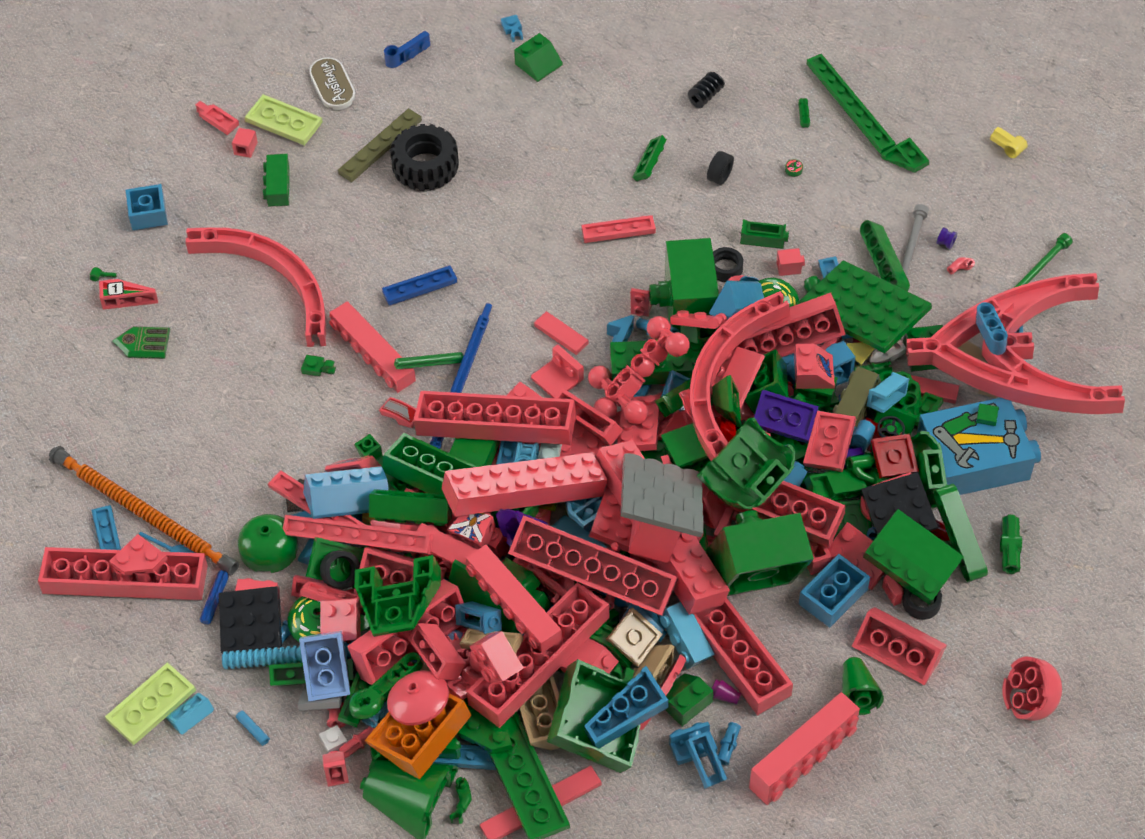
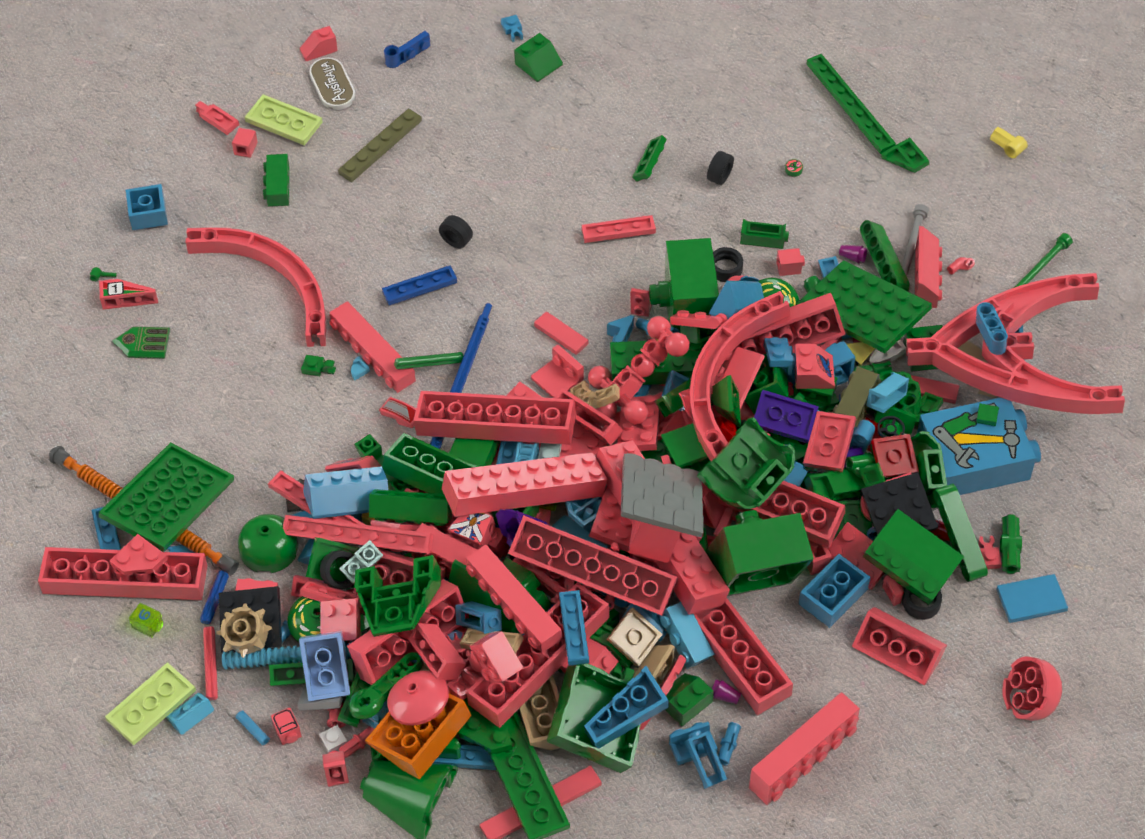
black tyre [390,124,459,191] -> none
green arm [450,777,472,824] -> none
black piece [688,72,725,108] -> none
green axle [798,98,810,128] -> none
green cone [842,657,884,715] -> none
dark purple wheel [936,227,958,249] -> none
none -> green plate [99,442,234,552]
none -> clear neon green brick [129,603,163,638]
none -> coral axle [203,626,218,701]
none -> tan brick [217,603,272,658]
none -> coral brick [271,707,302,745]
none -> coral slope [300,26,338,61]
none -> light aqua slope [339,540,383,584]
none -> medium azure tile [351,356,370,381]
none -> black tyre [439,215,473,249]
none -> dark azure tile [559,590,589,666]
none -> tan tile [570,380,620,409]
none -> dark azure bracket [764,337,796,375]
none -> magenta cone [839,245,868,263]
none -> green tile [859,462,886,487]
none -> coral slope [915,226,942,308]
none -> coral plate [978,536,1002,569]
none -> dark azure tile [996,574,1068,623]

